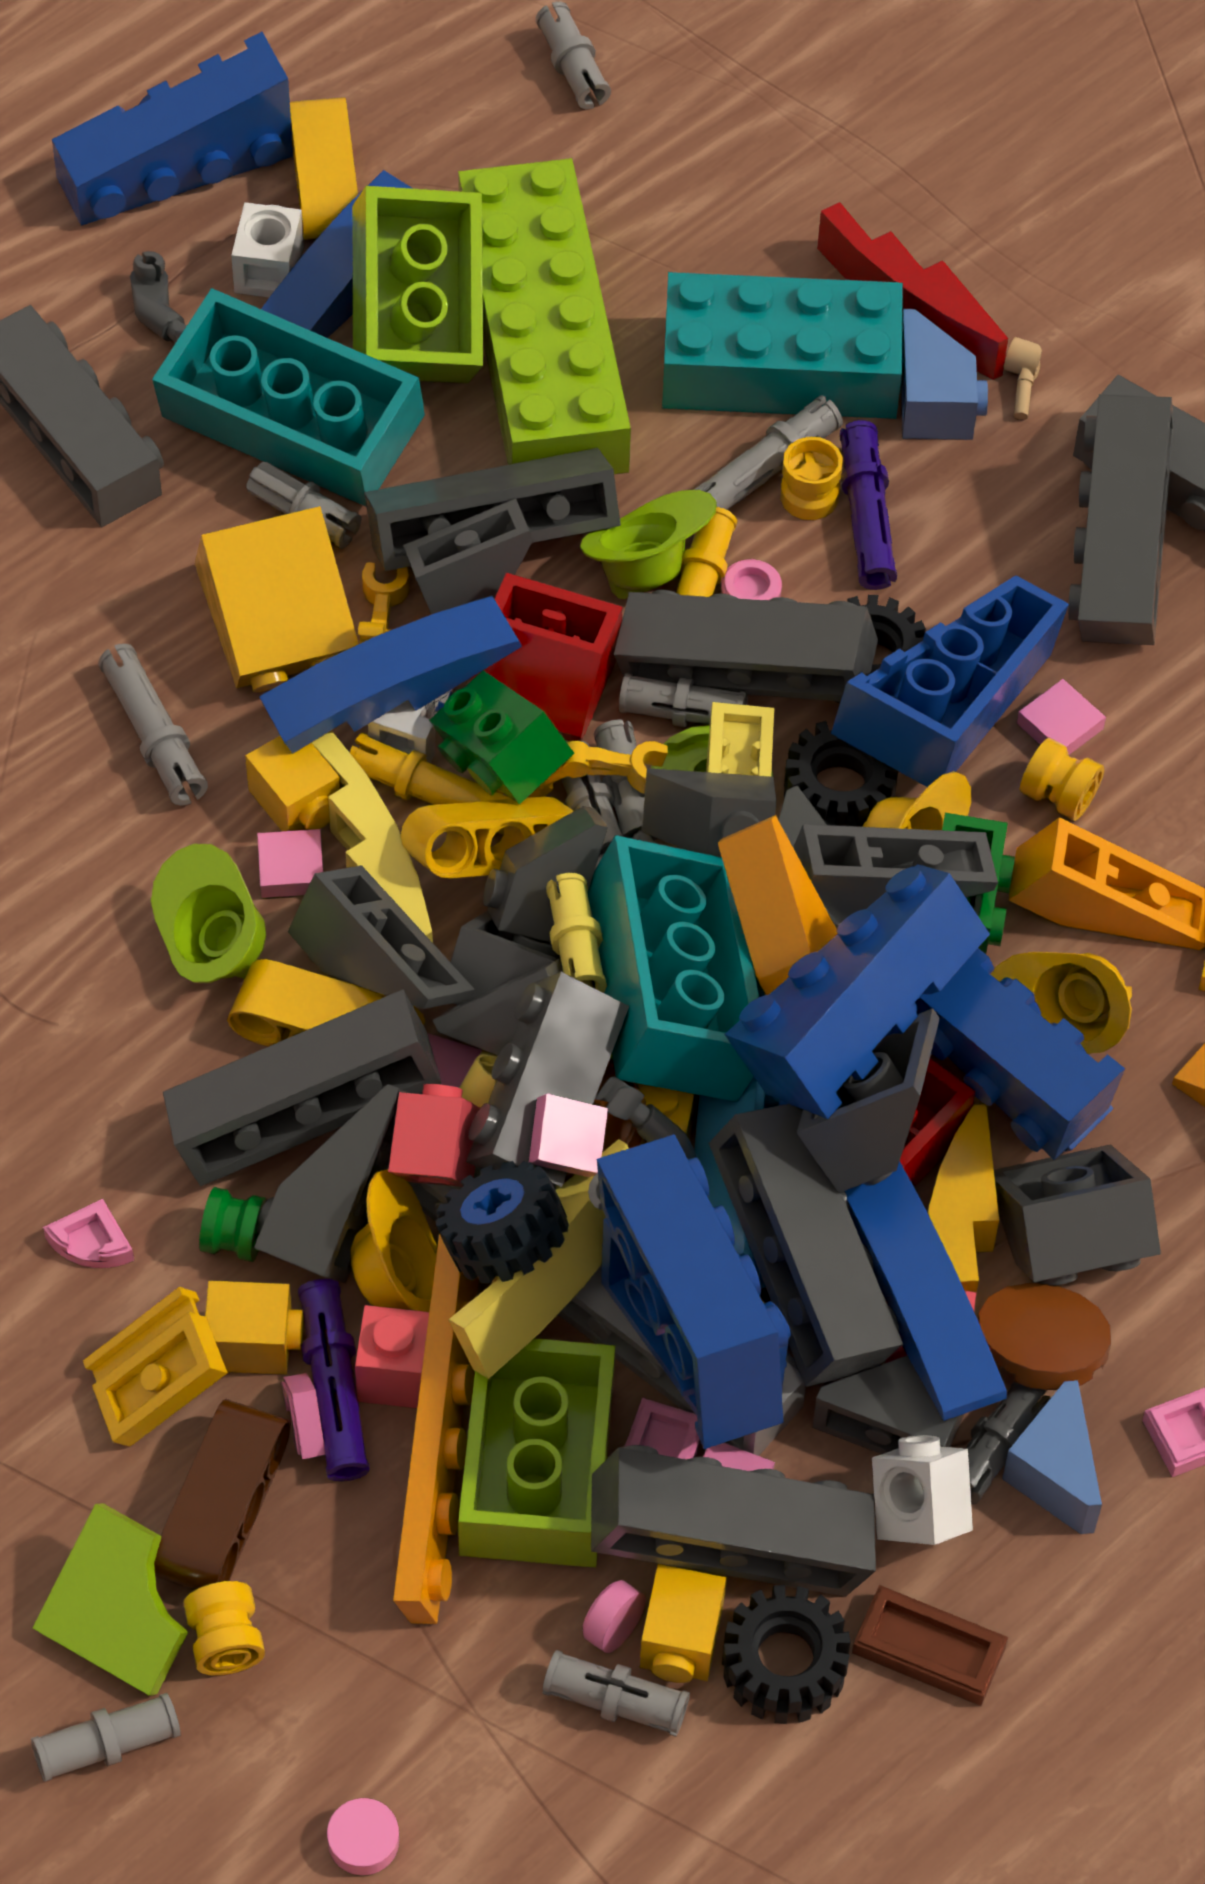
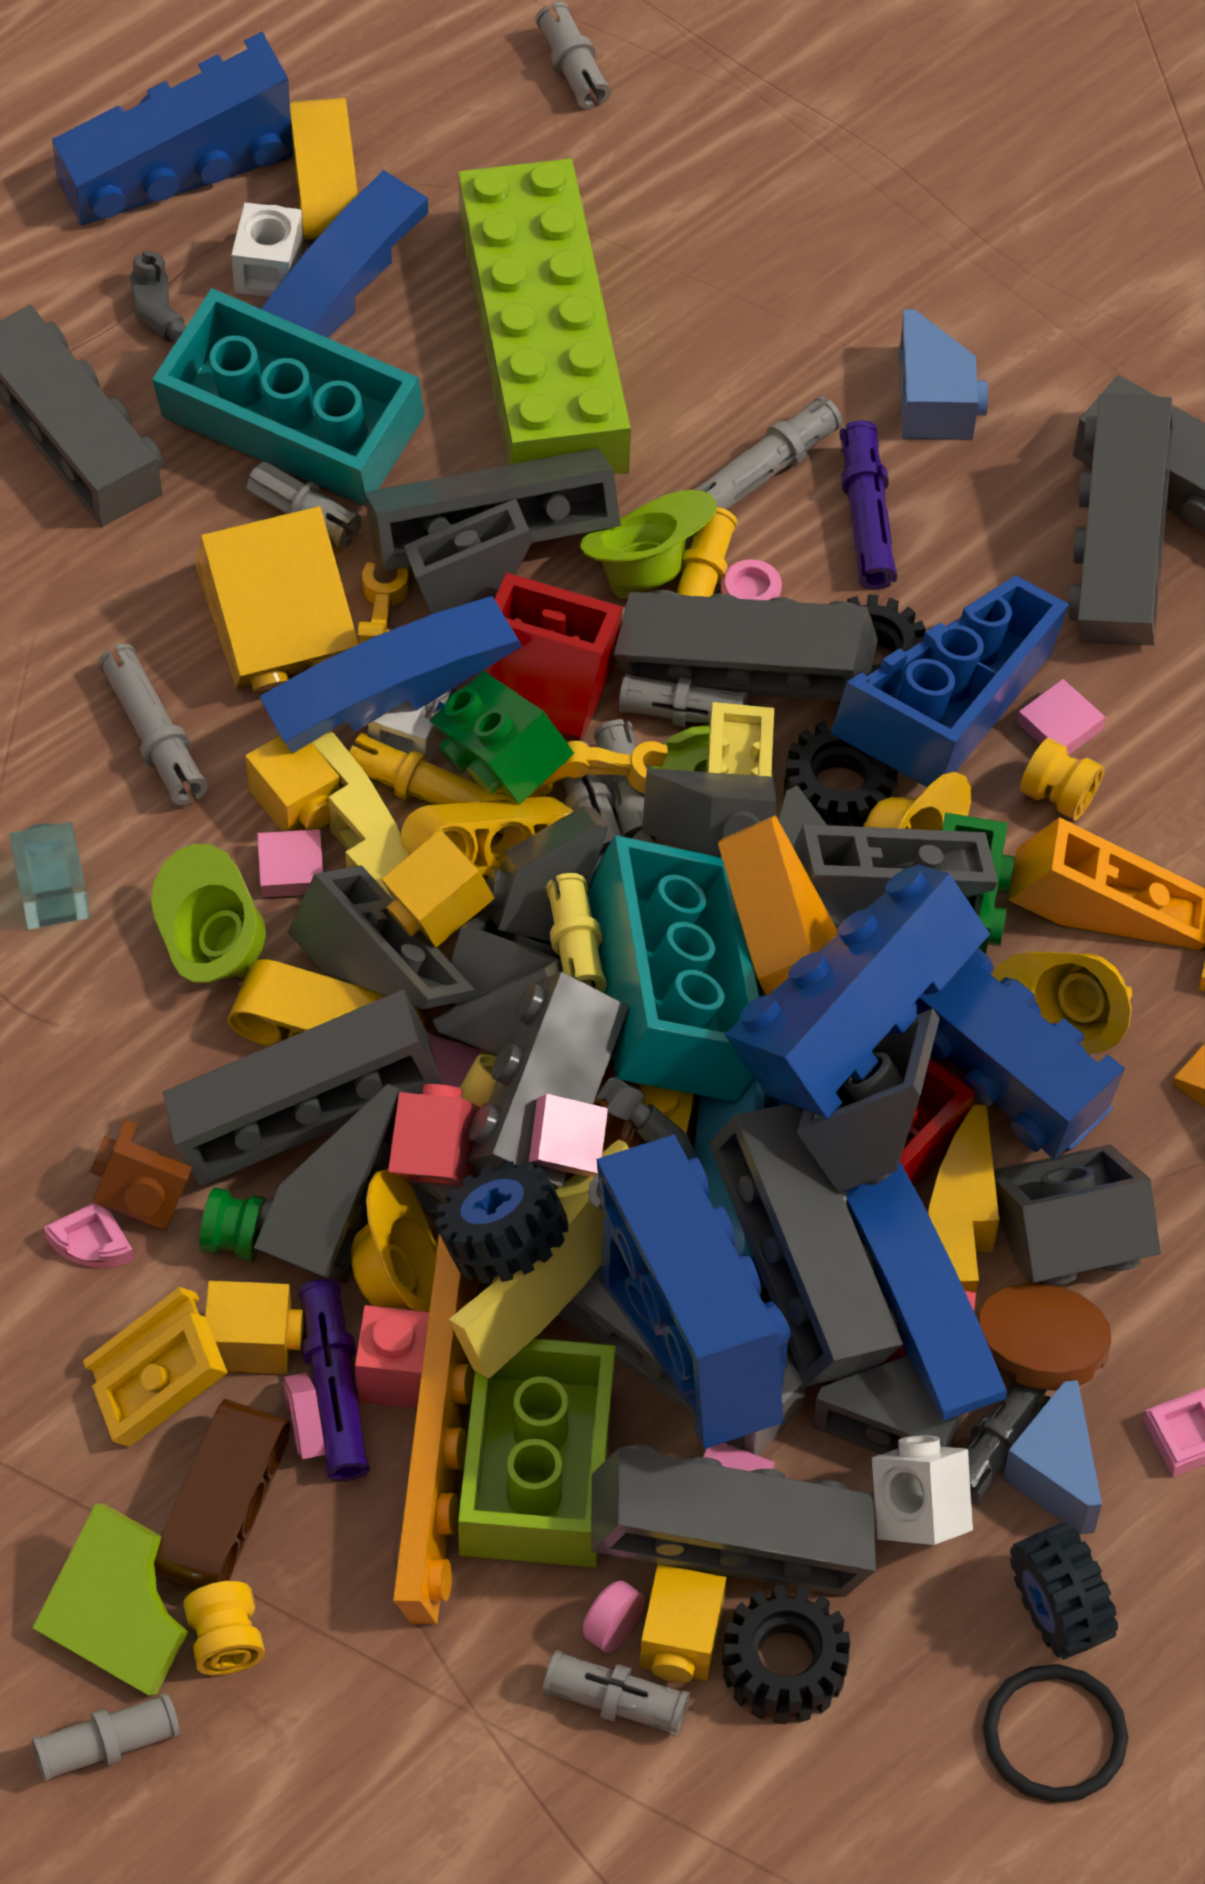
bright pink tile [327,1798,399,1875] -> none
lime brick [352,186,483,383] -> none
bright pink tile [625,1398,701,1460] -> none
teal brick [662,272,903,419] -> none
yellow wheel [780,437,843,520] -> none
red slope [817,202,1008,380] -> none
copper tile [852,1585,1009,1706] -> none
tan hand [1004,337,1042,420] -> none
none -> clear light blue brick [9,821,90,930]
none -> dark orange bracket [90,1119,192,1231]
none -> yellow brick [381,829,495,948]
none -> black piece [983,1664,1129,1803]
none -> black wheel [1010,1522,1118,1660]

